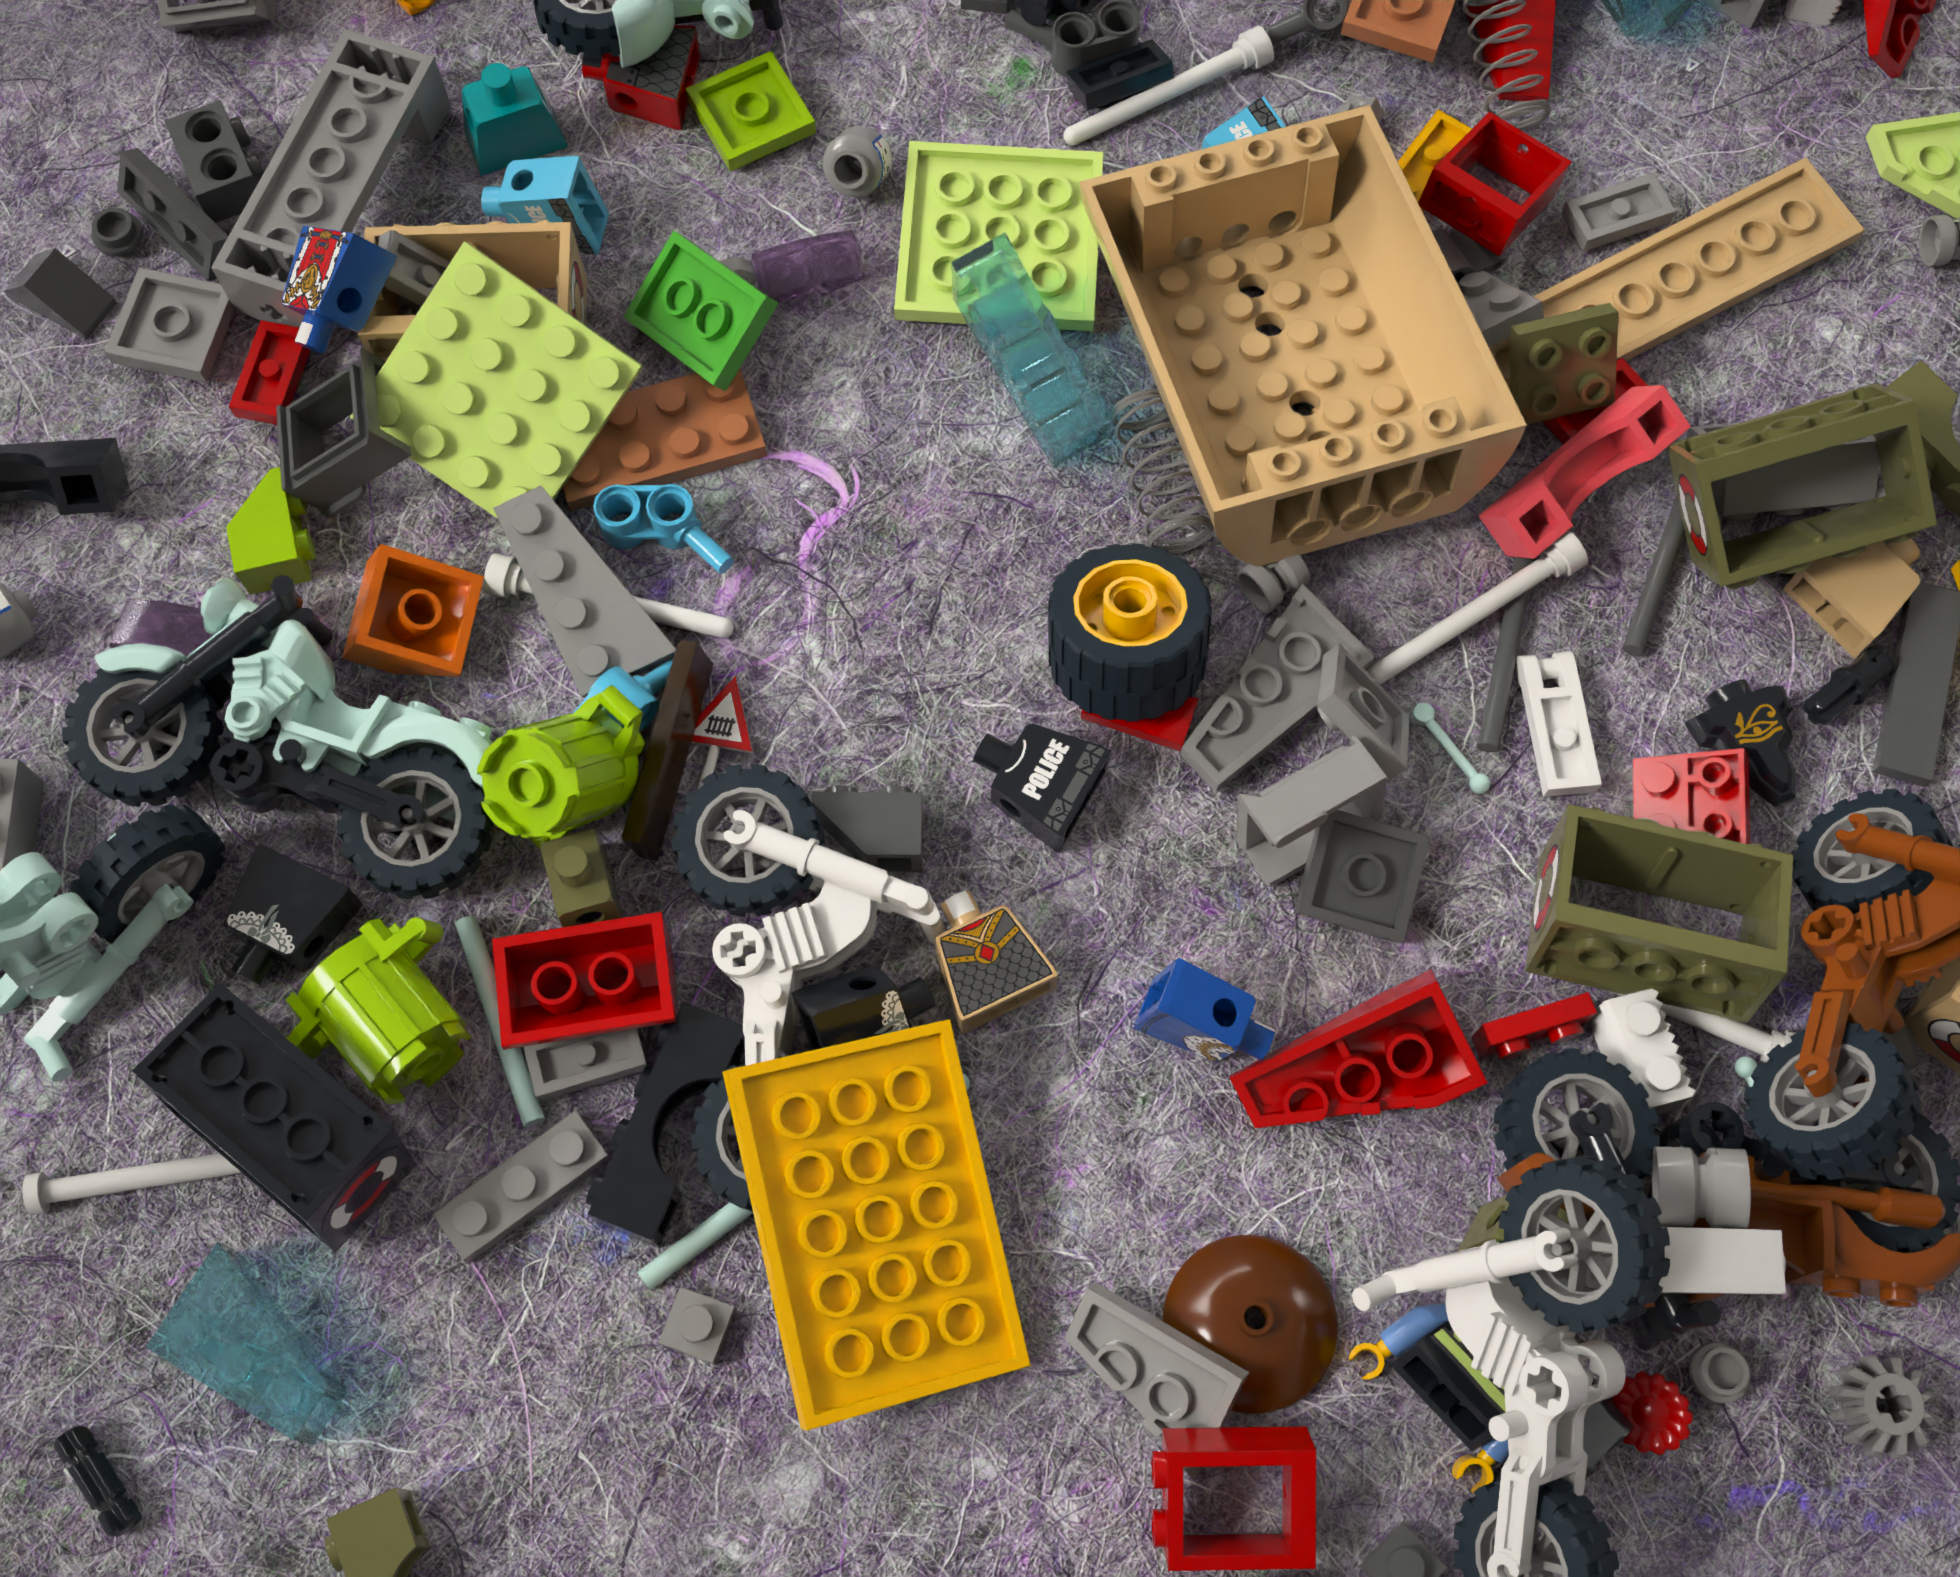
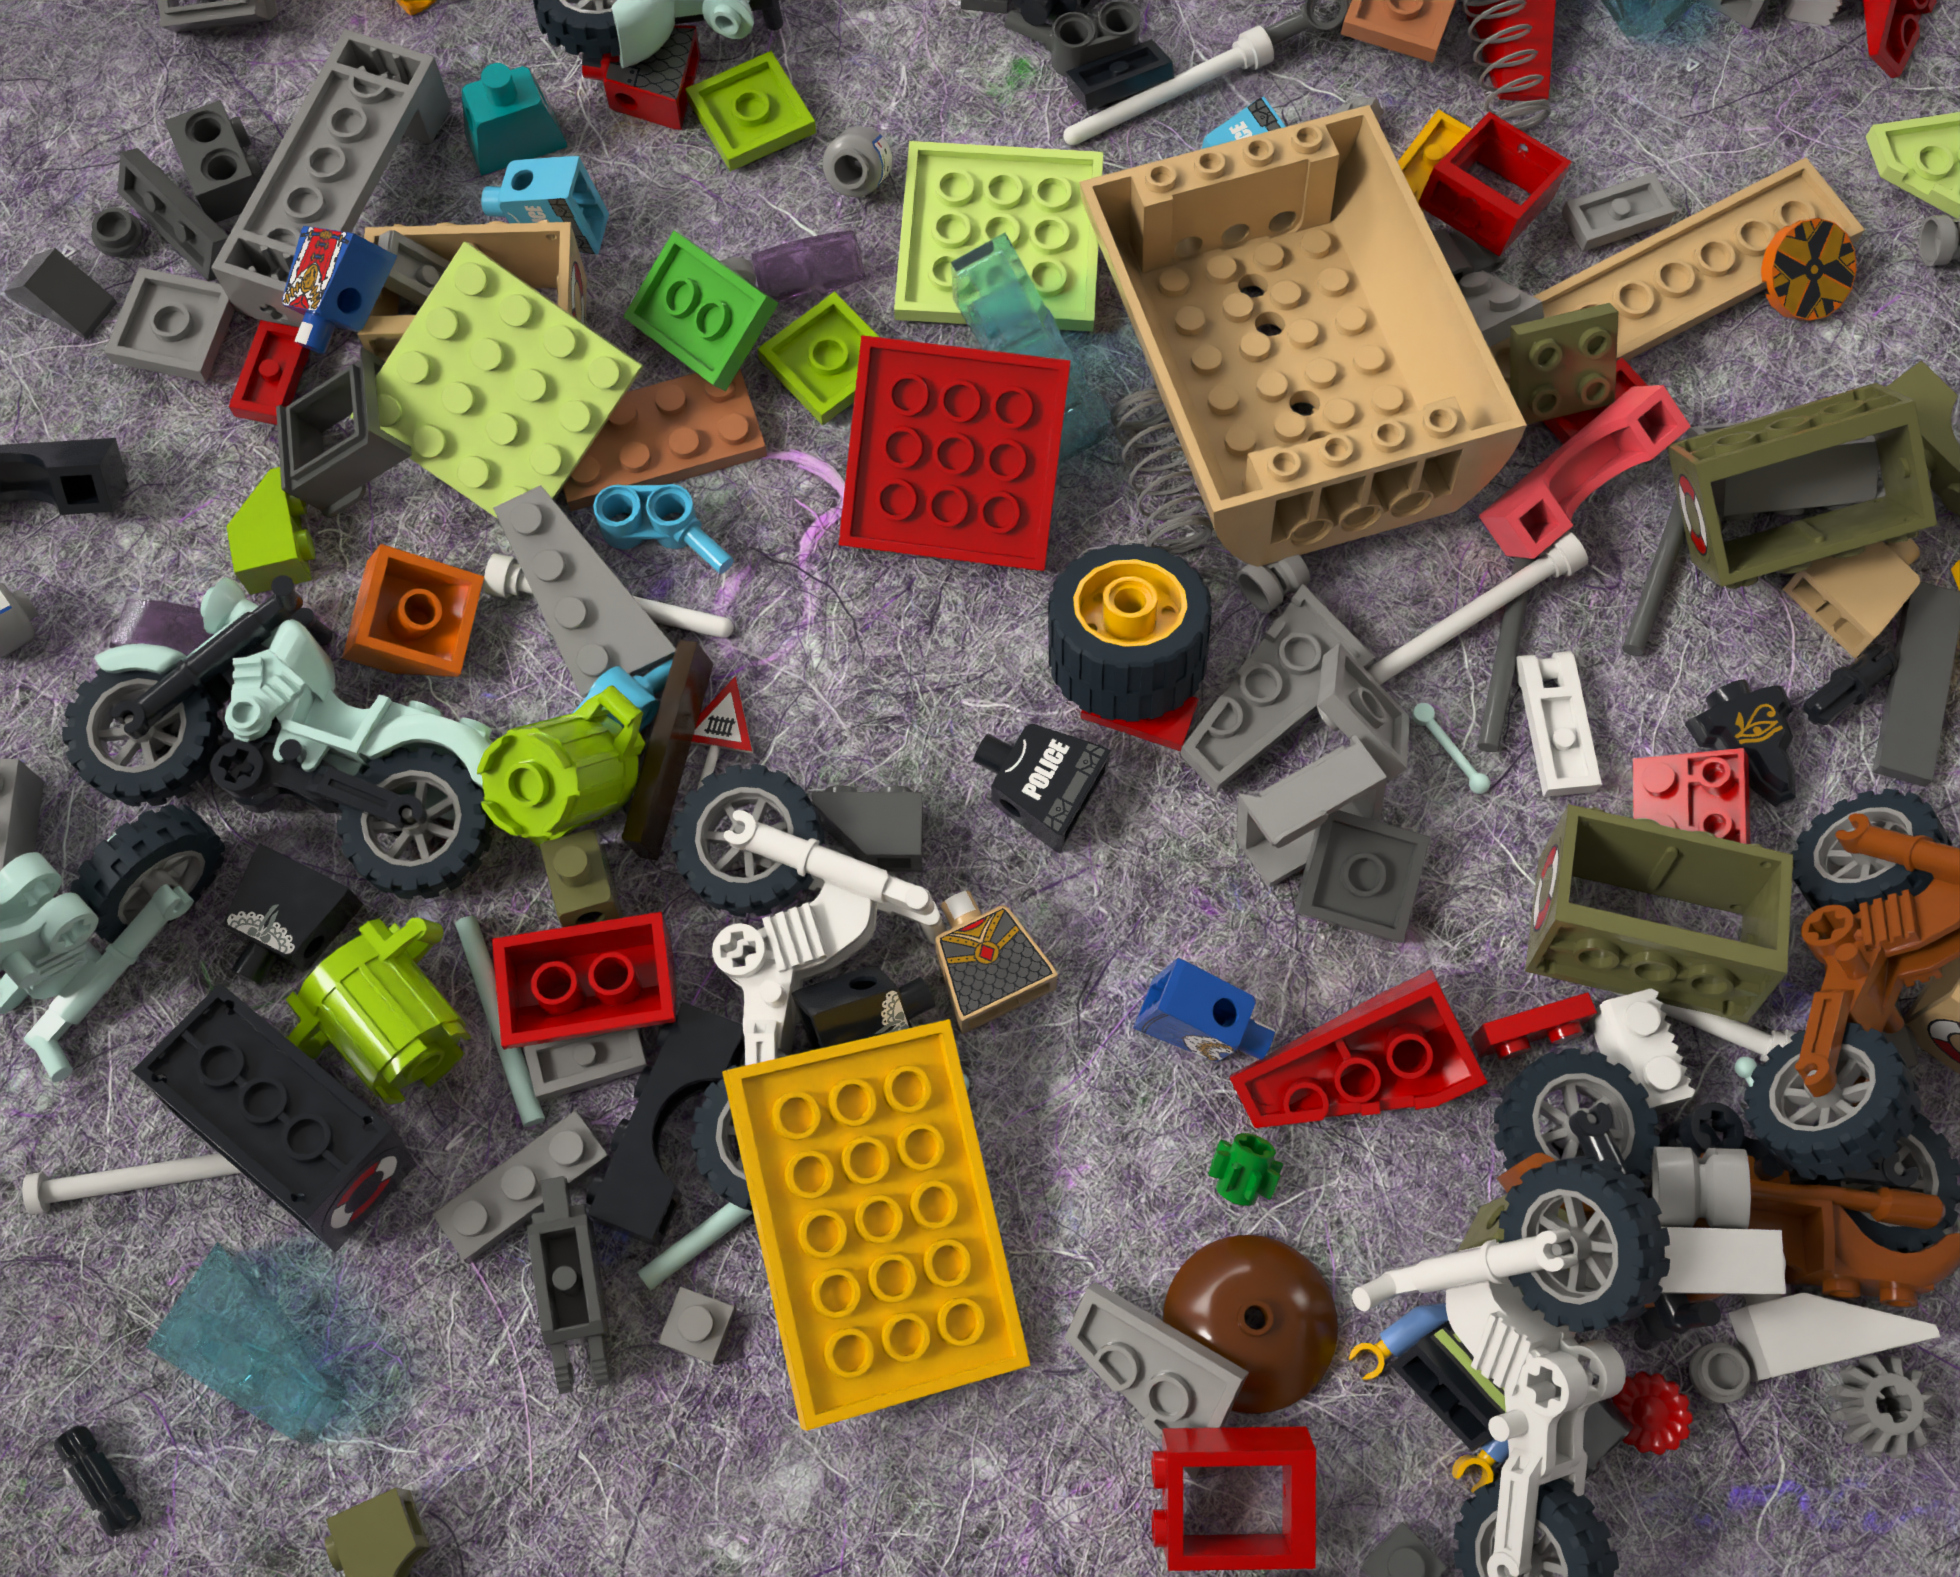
none -> dark grey hinge [527,1176,611,1394]
none -> lime plate [757,291,879,426]
none -> red plate [838,335,1071,571]
none -> green gear [1208,1133,1283,1206]
none -> white slope [1728,1293,1940,1383]
none -> tile [1761,218,1857,321]

